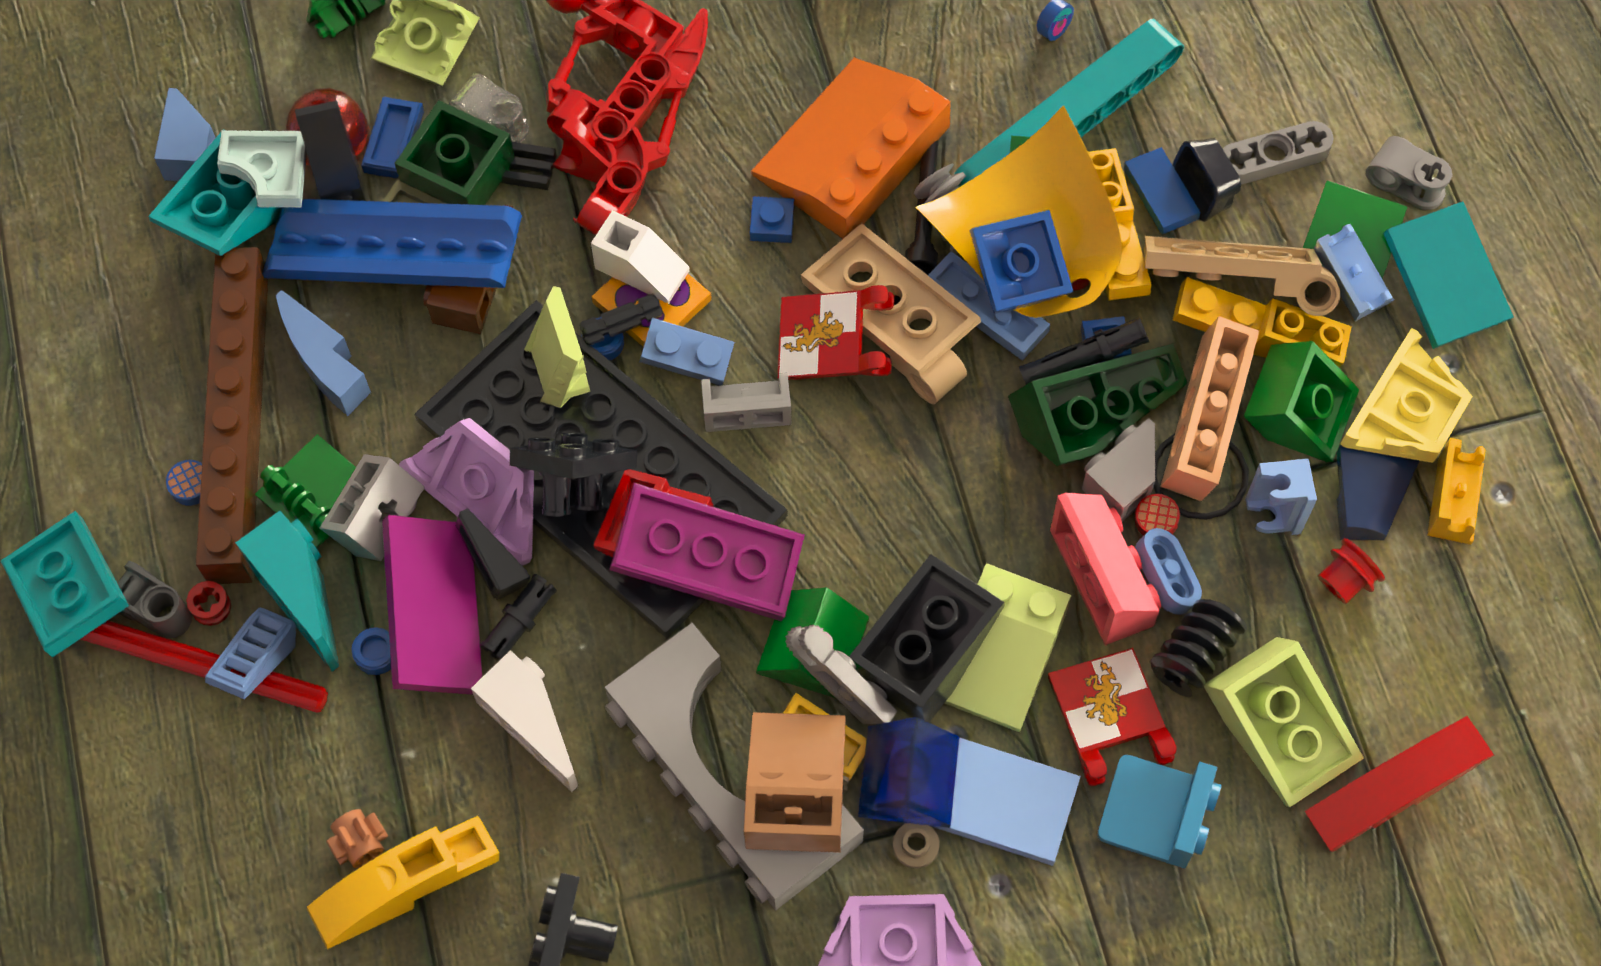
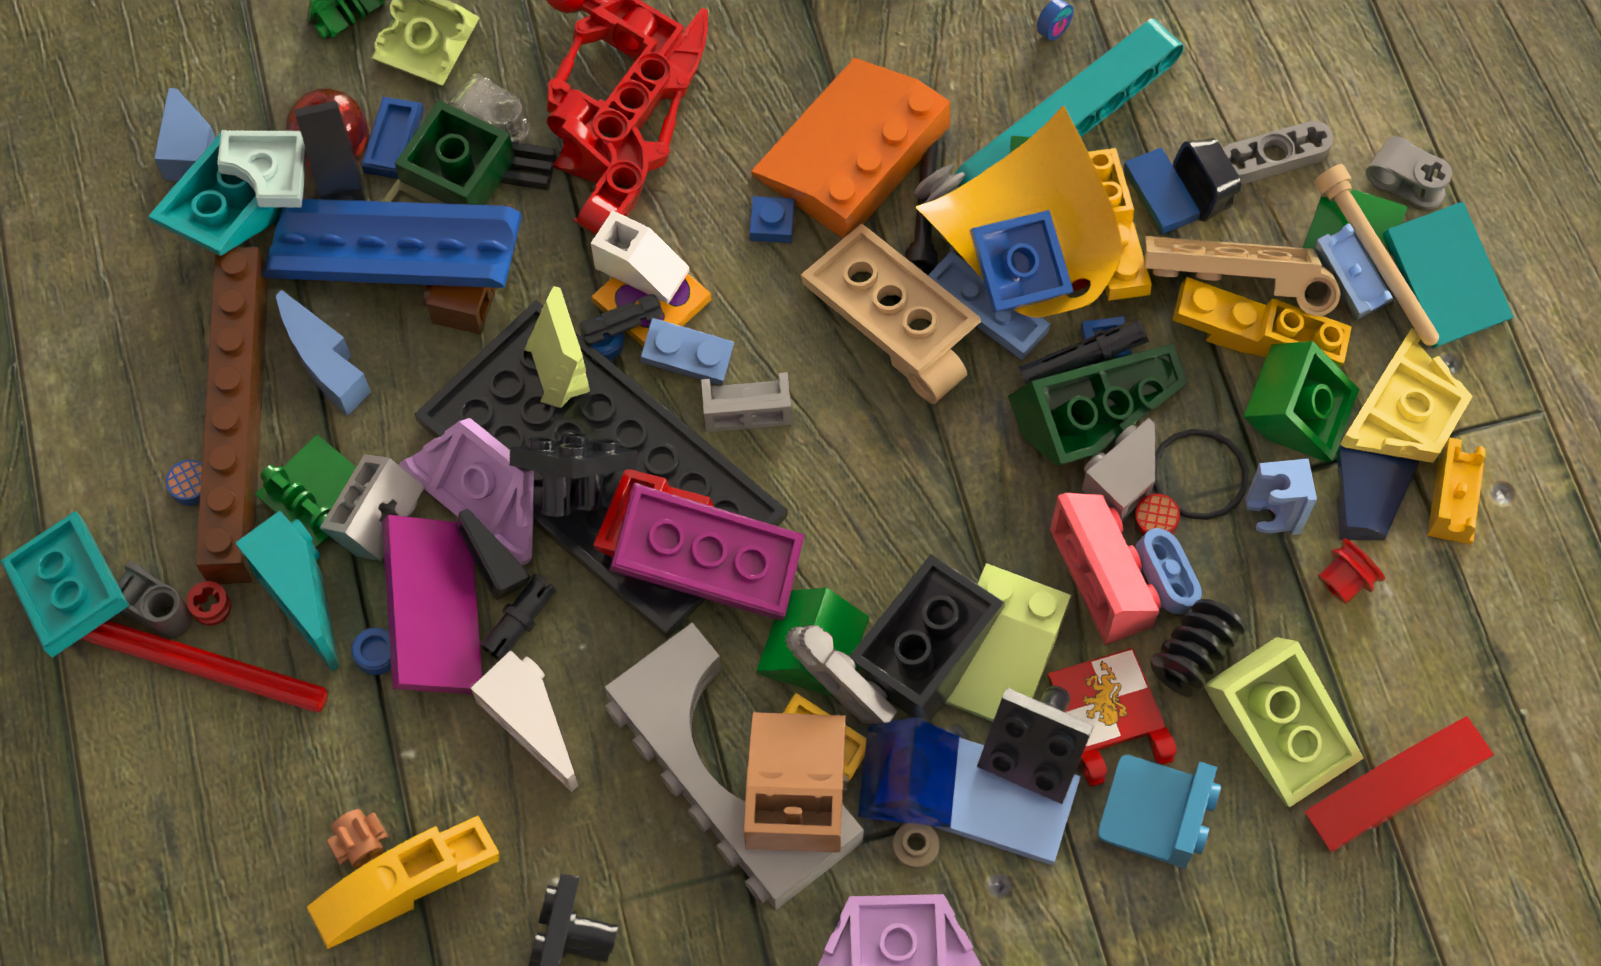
medium blue slope [205,607,296,699] -> none
flag [778,285,894,380] -> none
light nougat brick [1161,316,1259,501] -> none
none -> black plate [977,686,1094,804]
none -> tan piece [1314,164,1439,346]

